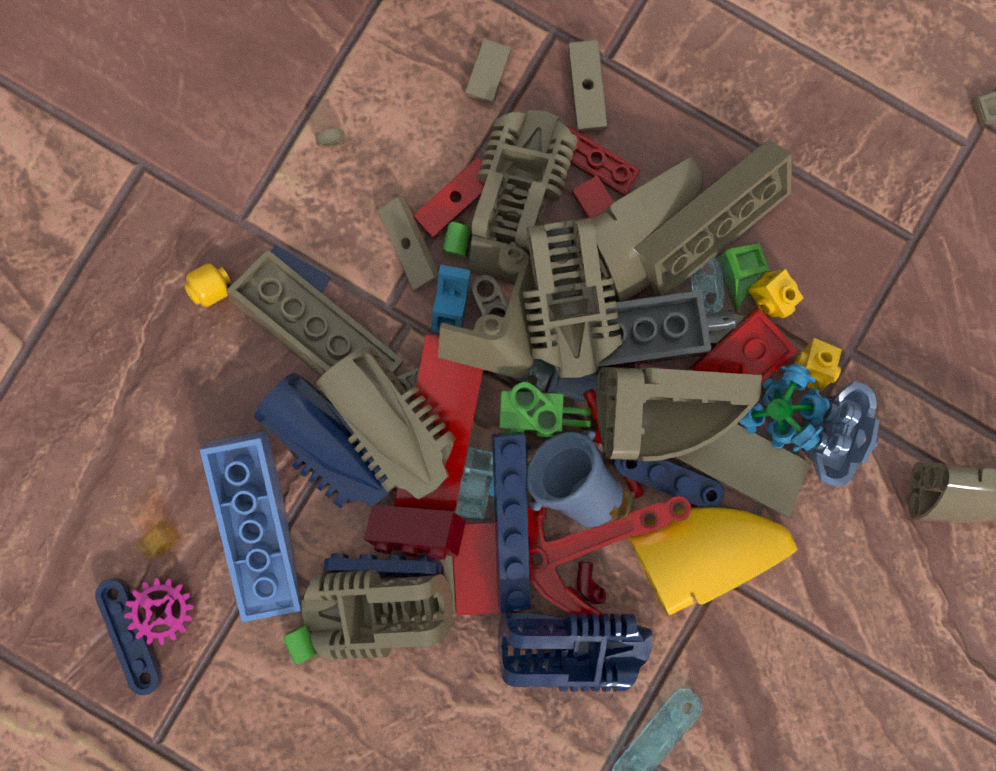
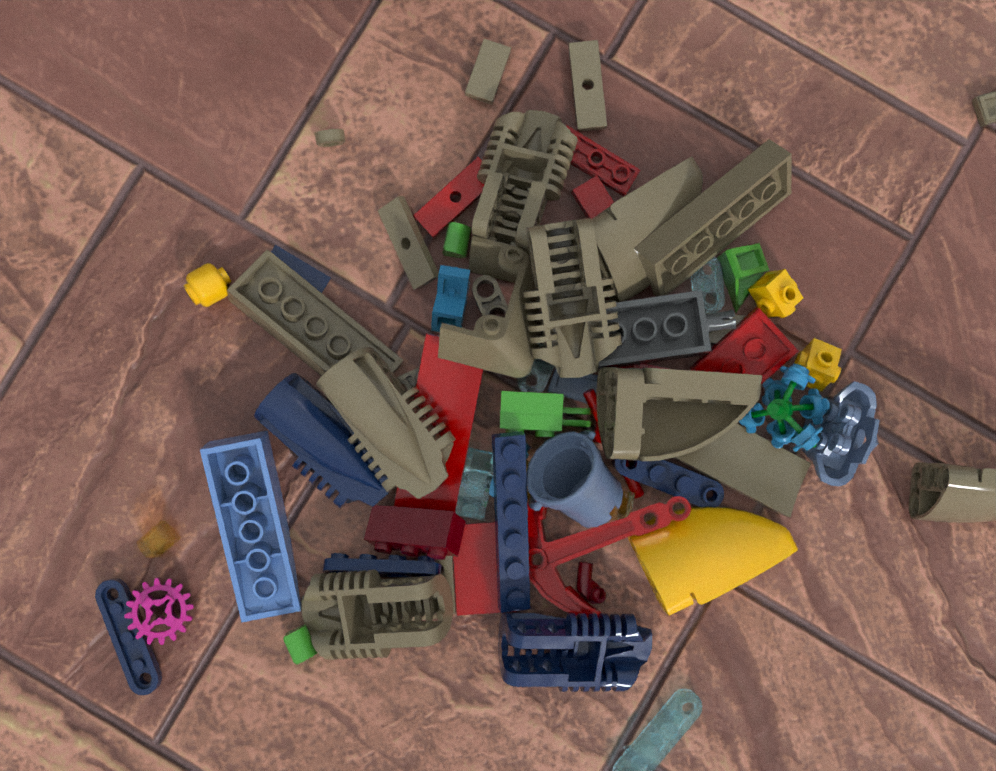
bright green beam [510,382,562,434] -> none

